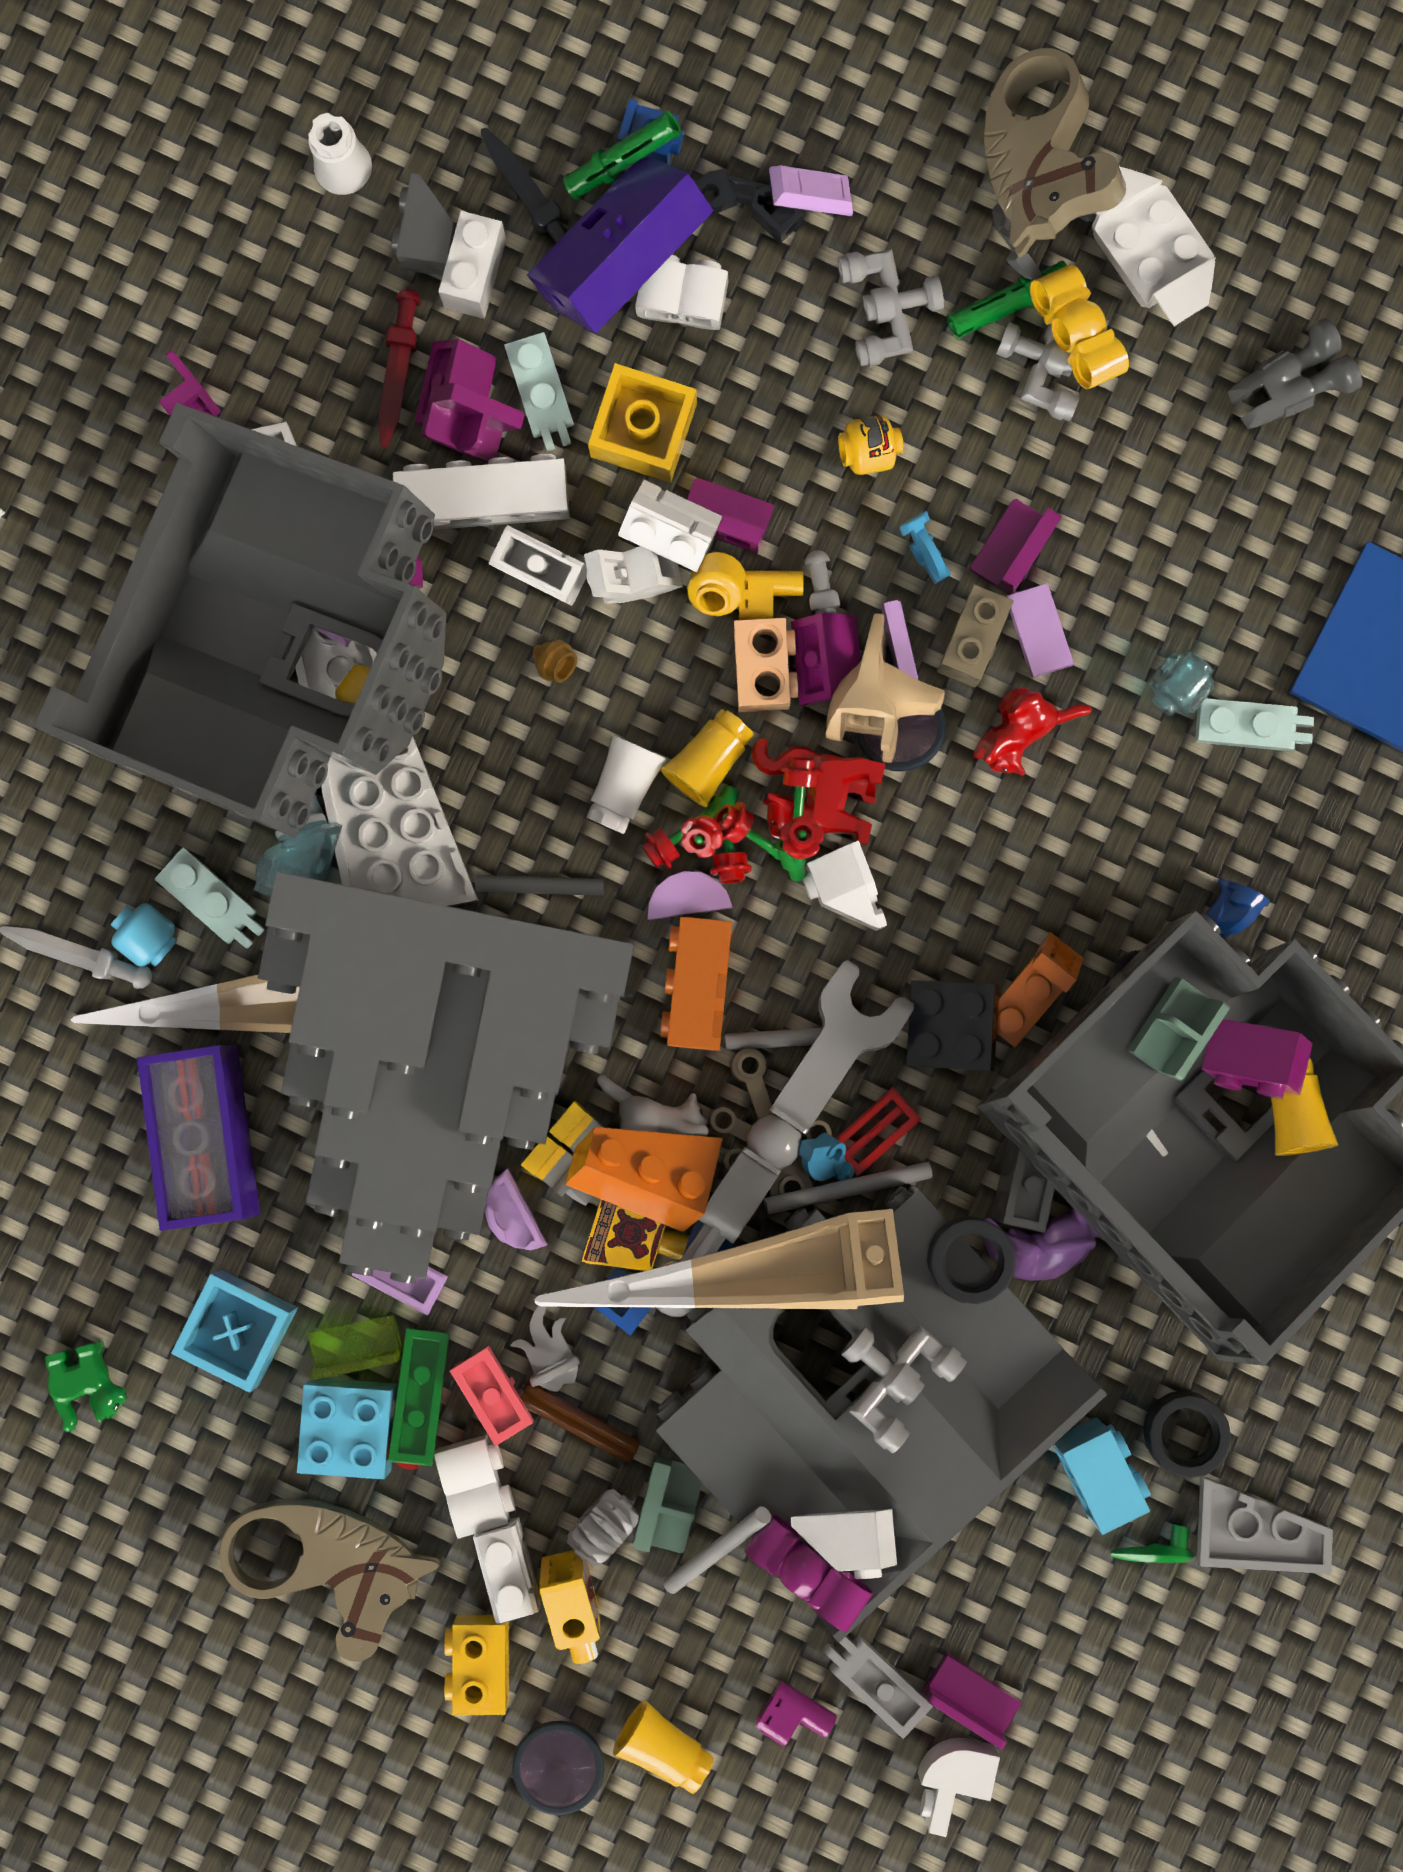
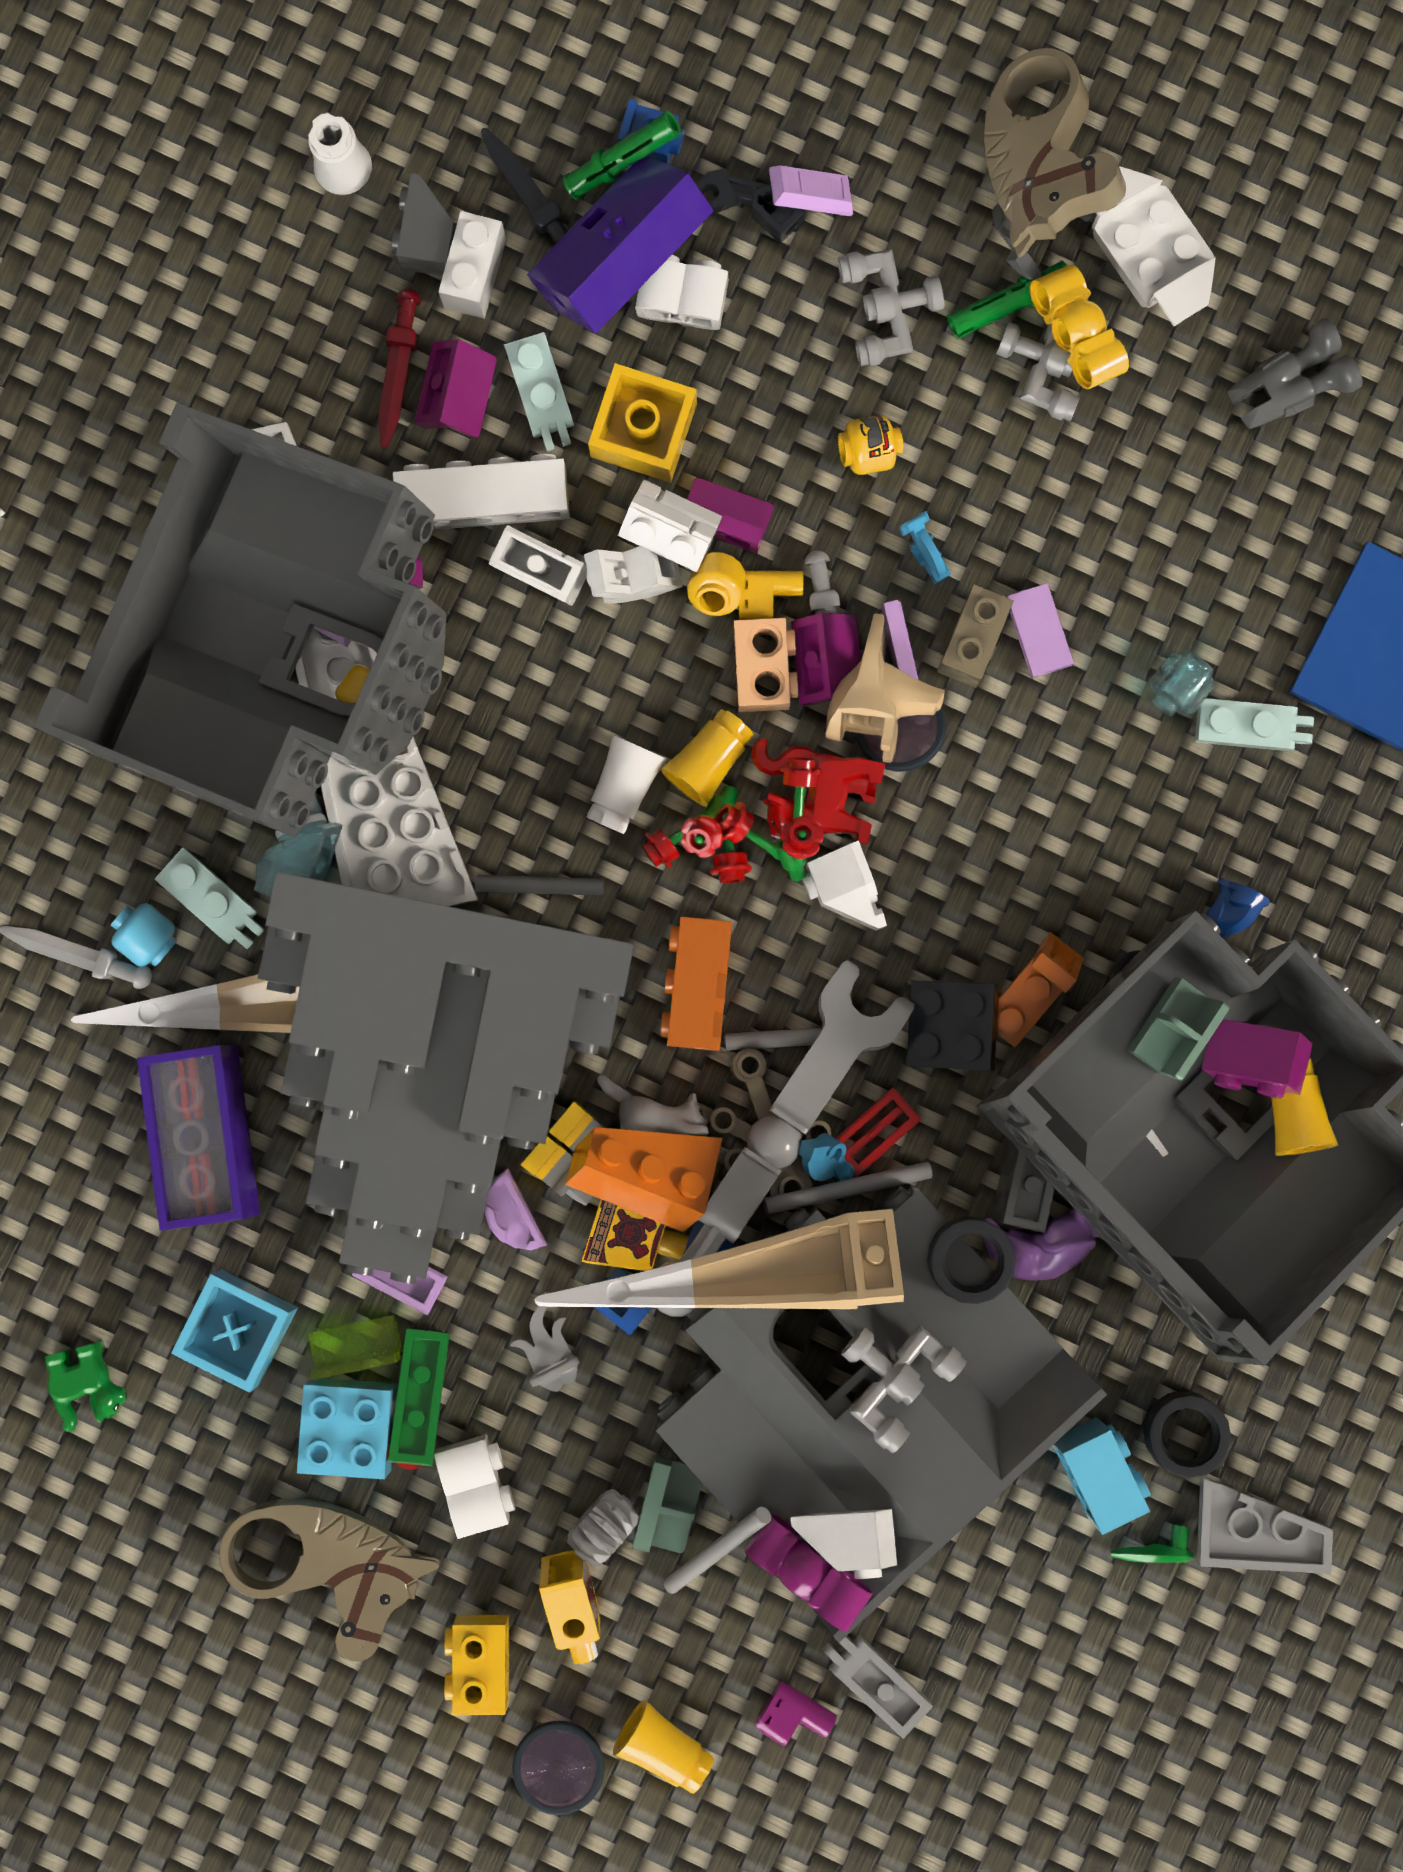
magenta panel [159,349,221,417] -> none
magenta panel [421,383,525,464] -> none
coral panel [450,1346,534,1446] -> none
white brick [473,1517,542,1624] -> none
reddish brown axle [521,1383,639,1463] -> none
pearl gold plate [533,640,577,683] -> none
lavender tile [648,871,733,920] -> none
white brick [918,1738,1000,1837] -> none
magenta panel [923,1652,1022,1750] -> none
magenta panel [970,499,1062,595] -> none
red animal [973,688,1092,776] -> none

